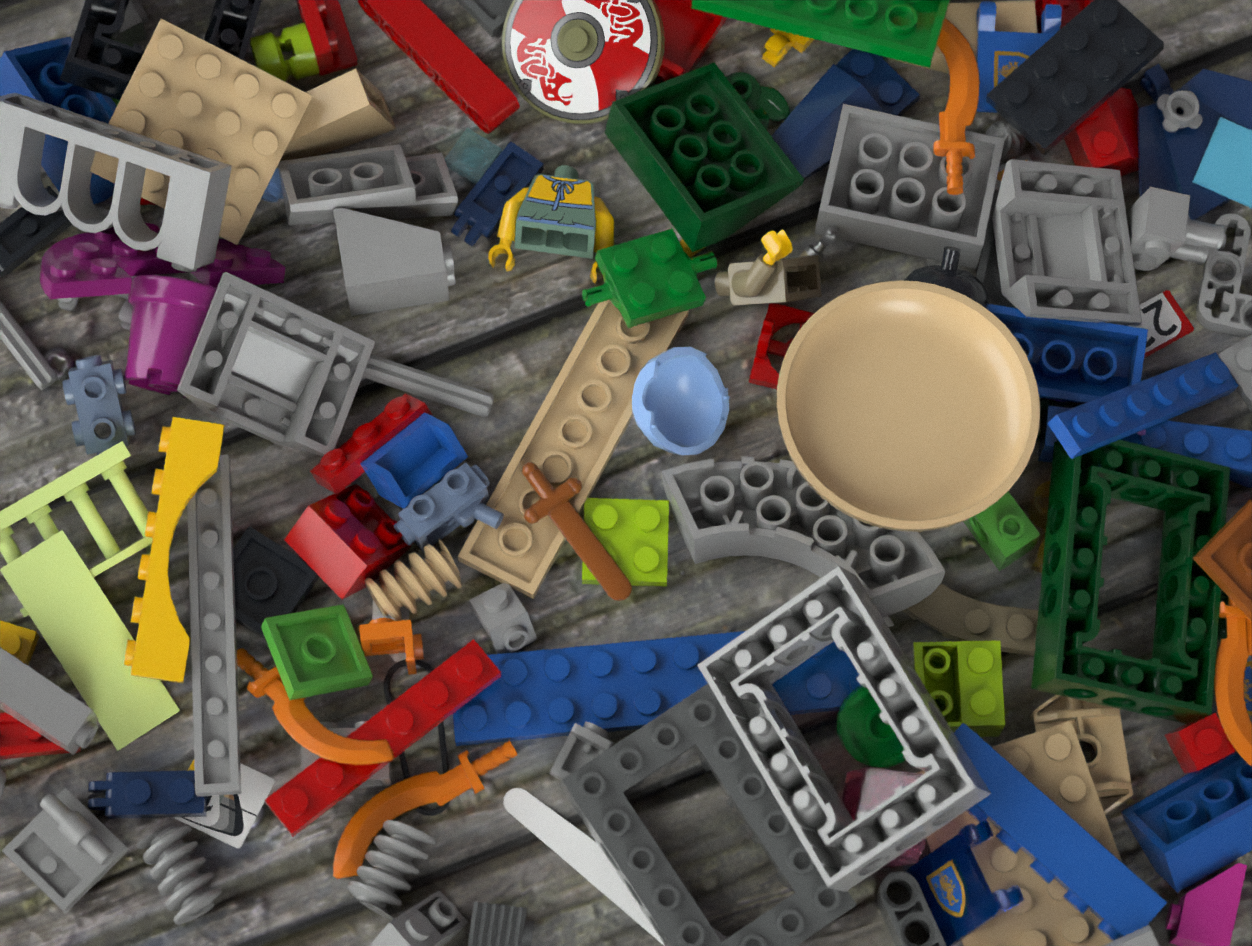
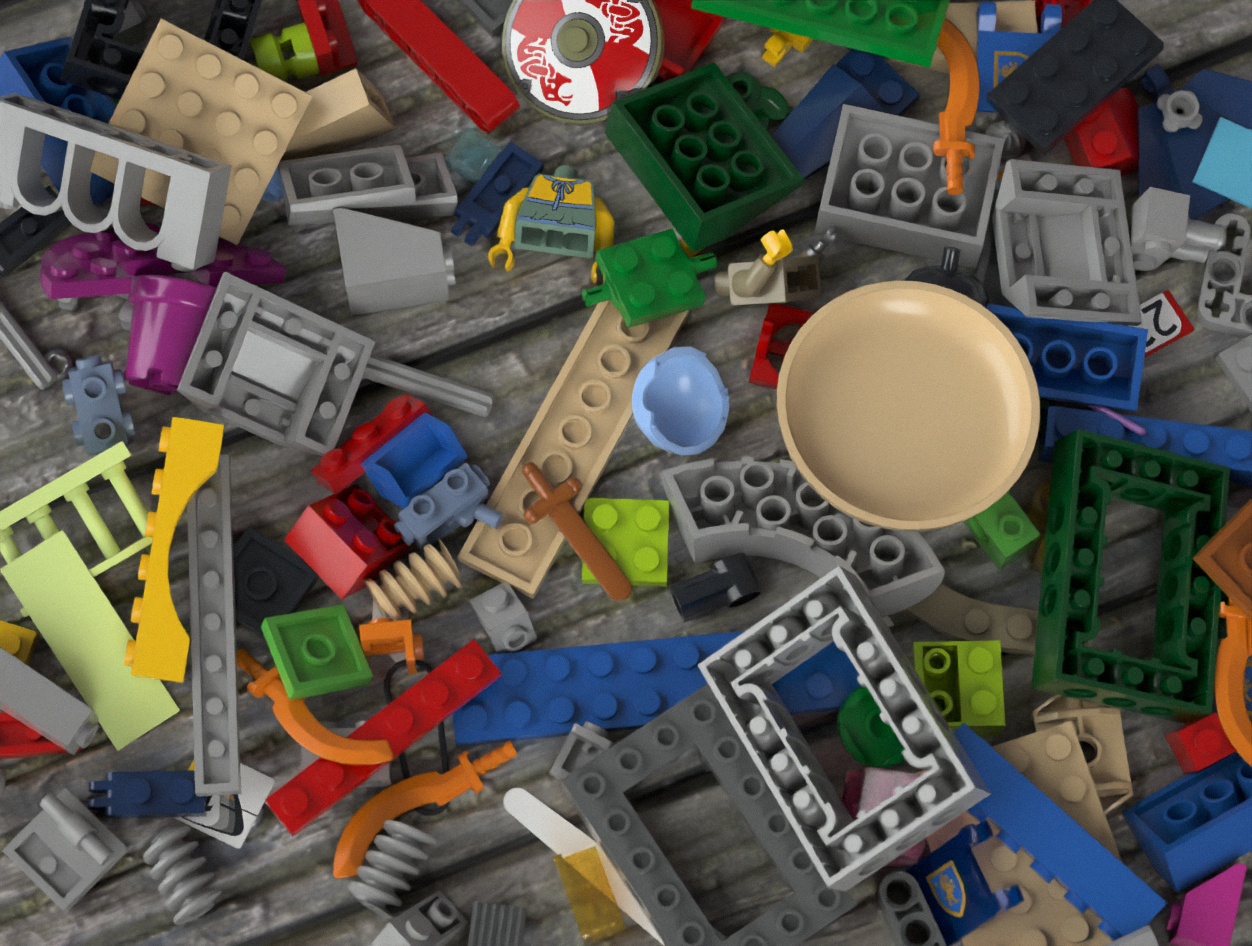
blue plate [1047,352,1239,459] -> none
none -> clear yellow panel [553,846,626,945]
none -> black piece [670,553,762,623]

